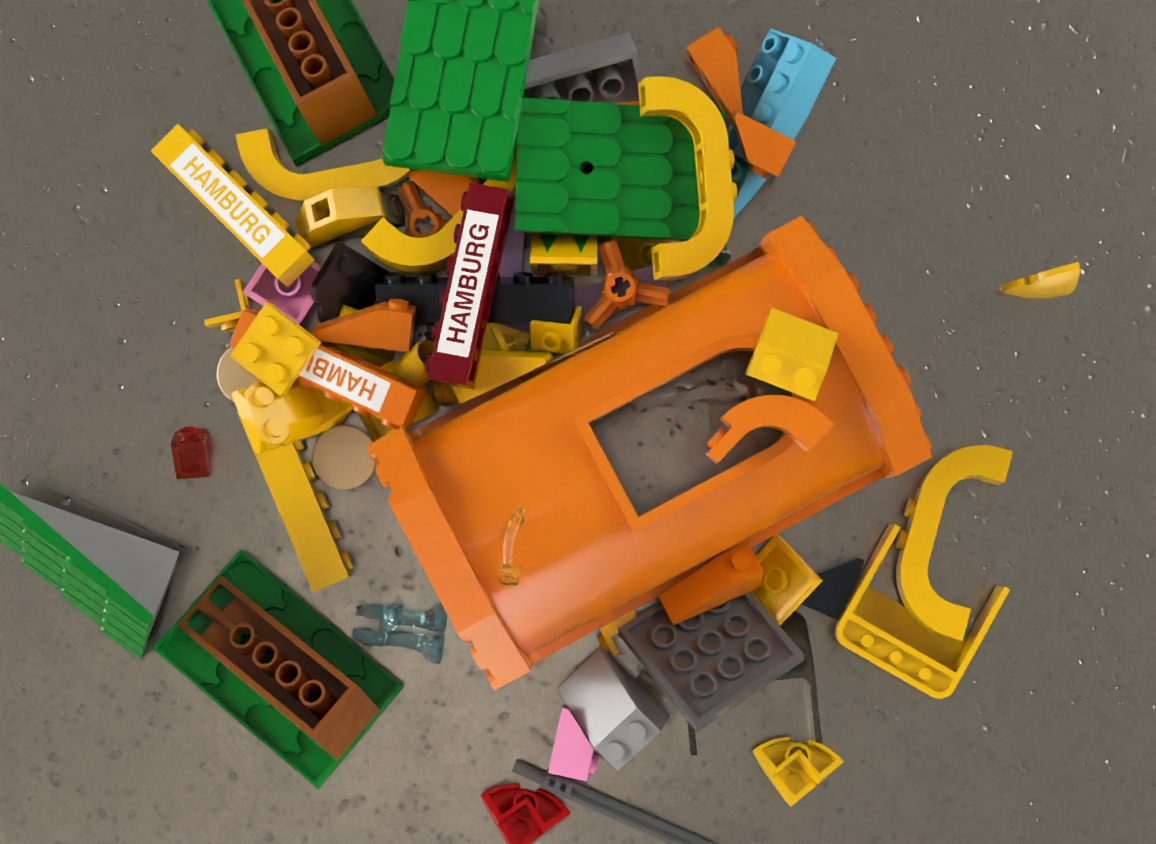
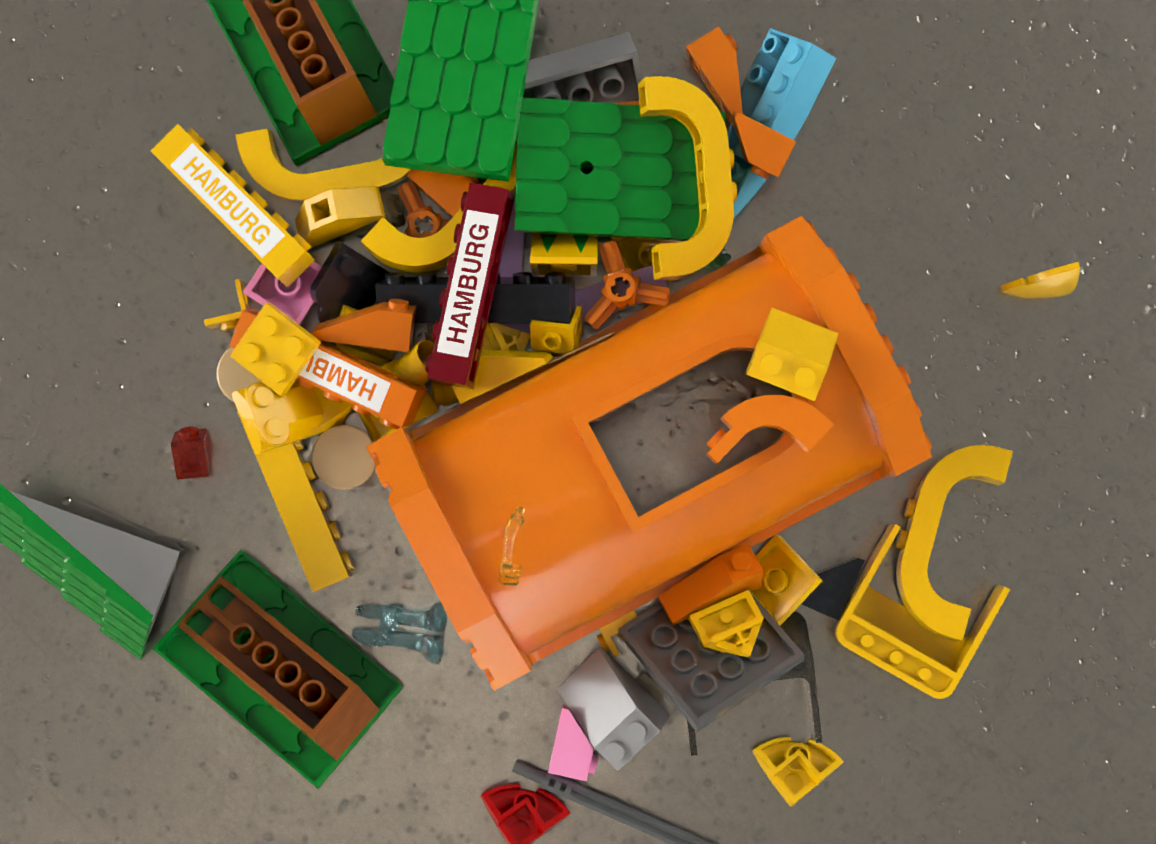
none -> yellow slope [689,590,764,658]

